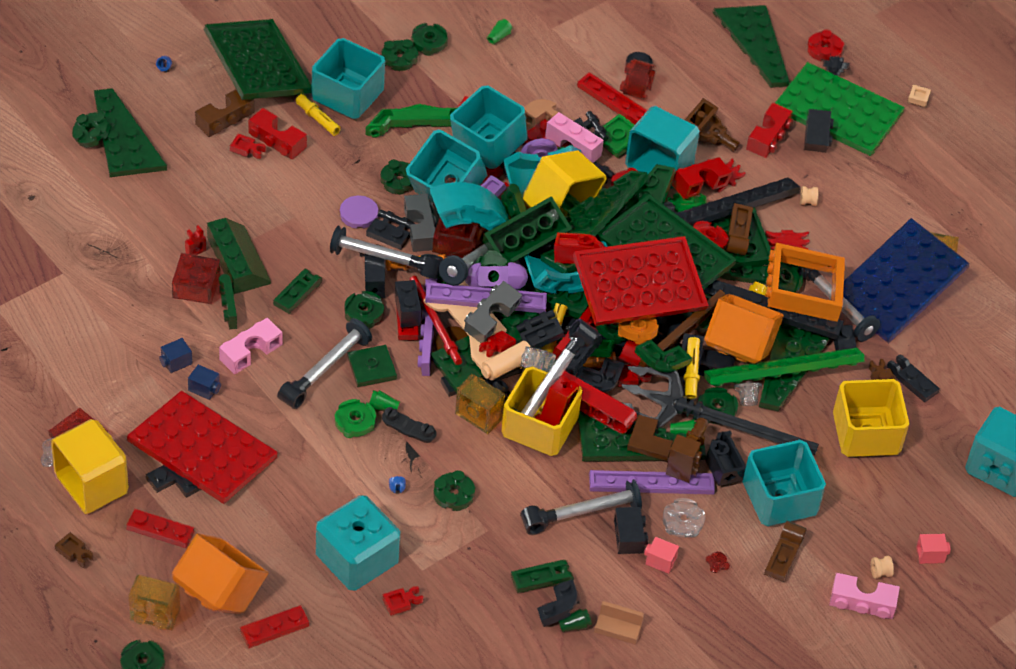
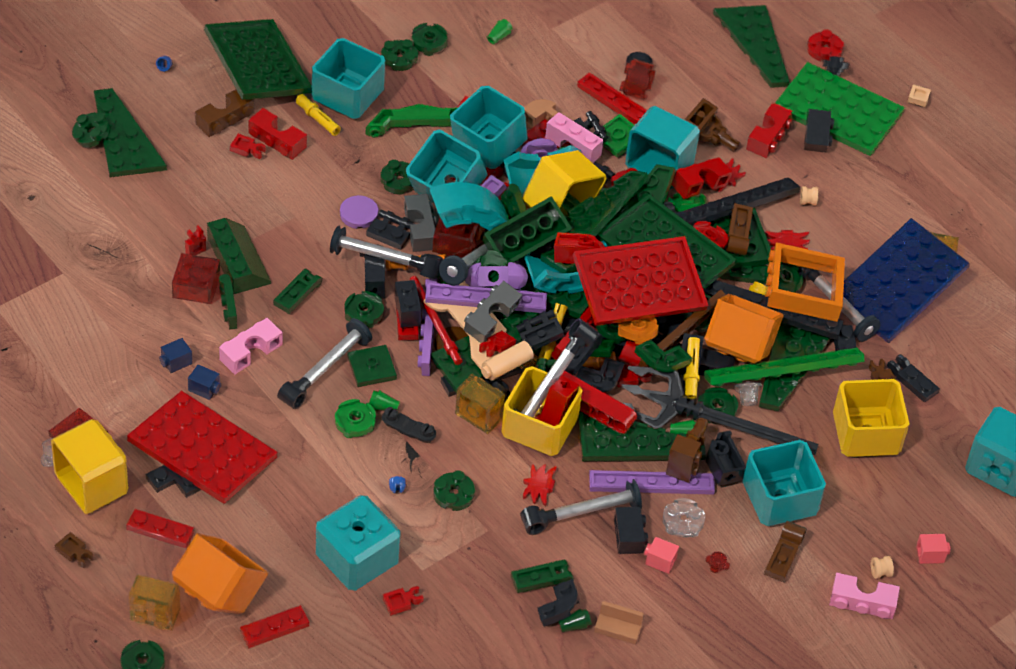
clear brick [520,346,556,372] -> none
reddish brown tile [627,415,673,461] -> none
none -> red piece [523,464,557,506]

